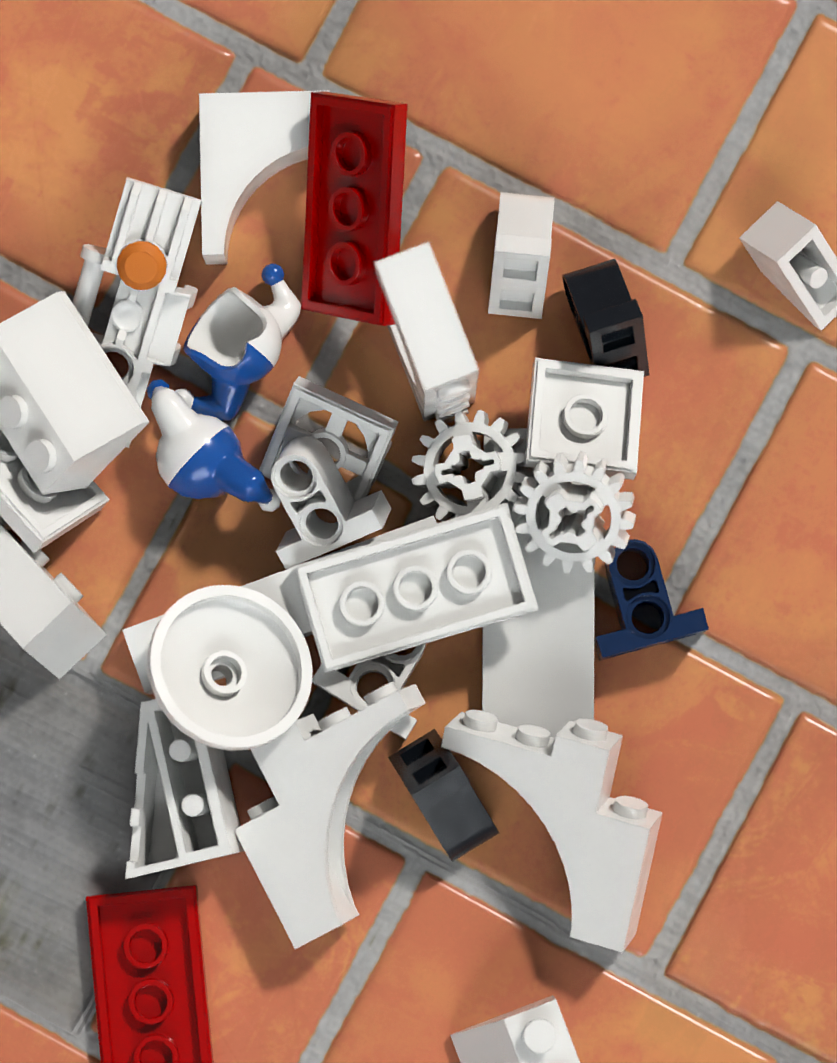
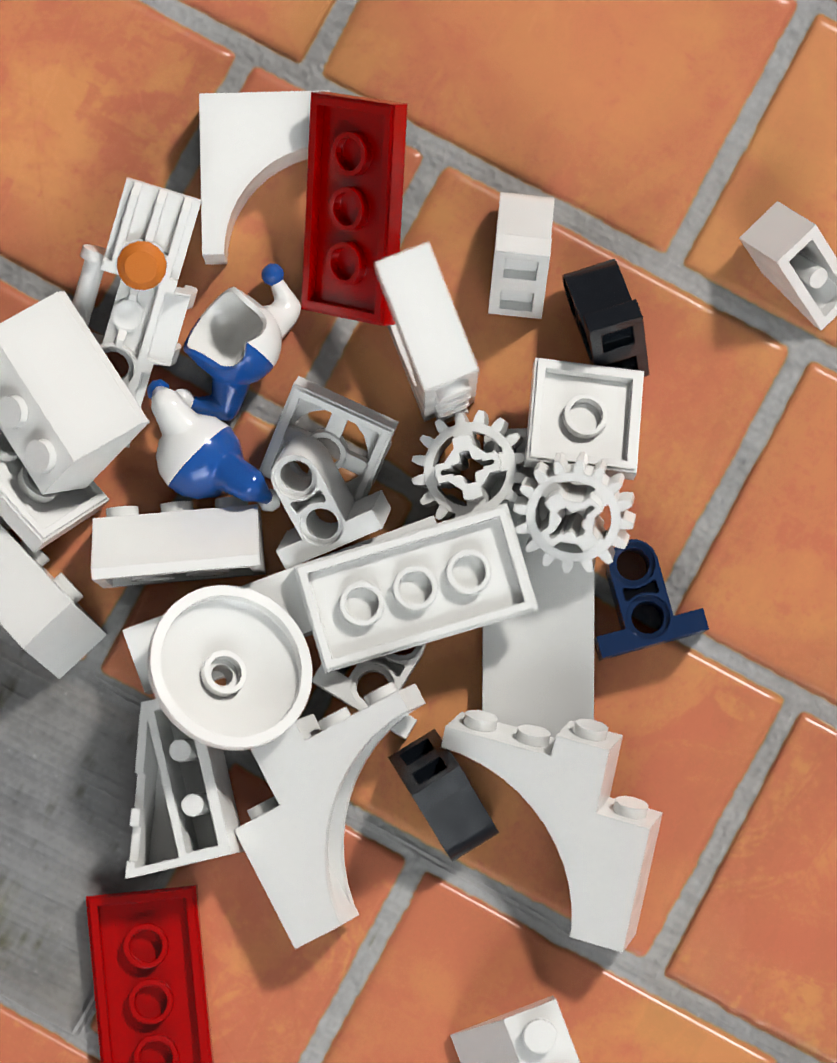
none -> white slope [91,496,266,588]

